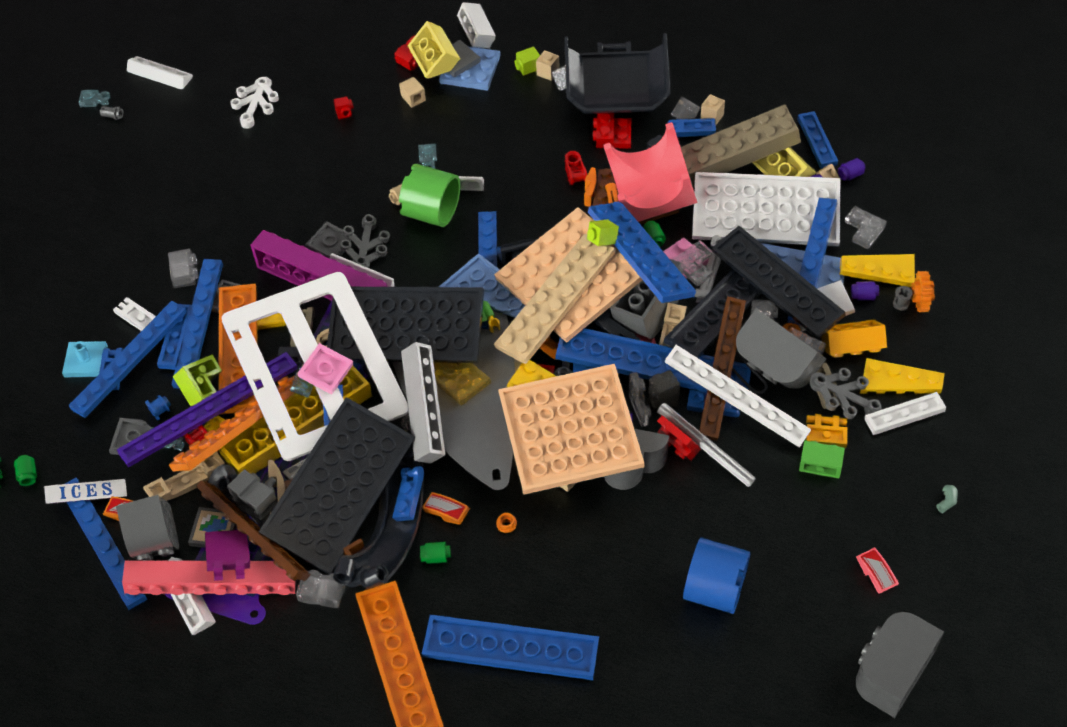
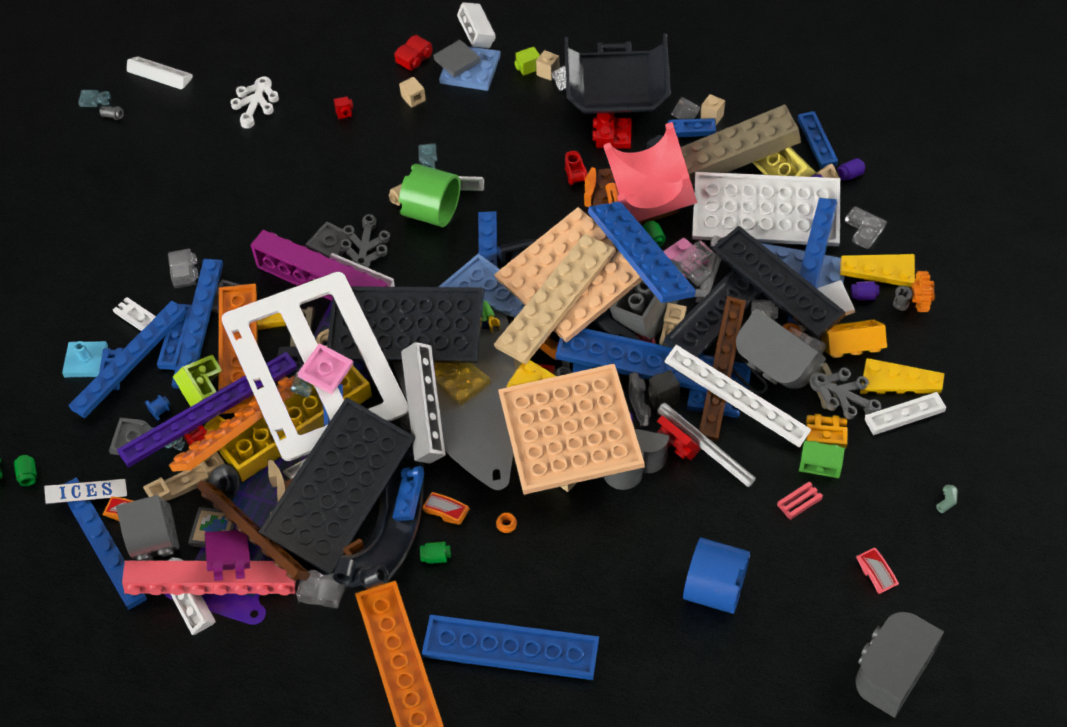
dark grey brick [227,469,278,526] -> none
light yellow slope [408,21,460,78] -> none
lime brick [587,219,619,246] -> none
none -> coral tile [777,481,823,520]

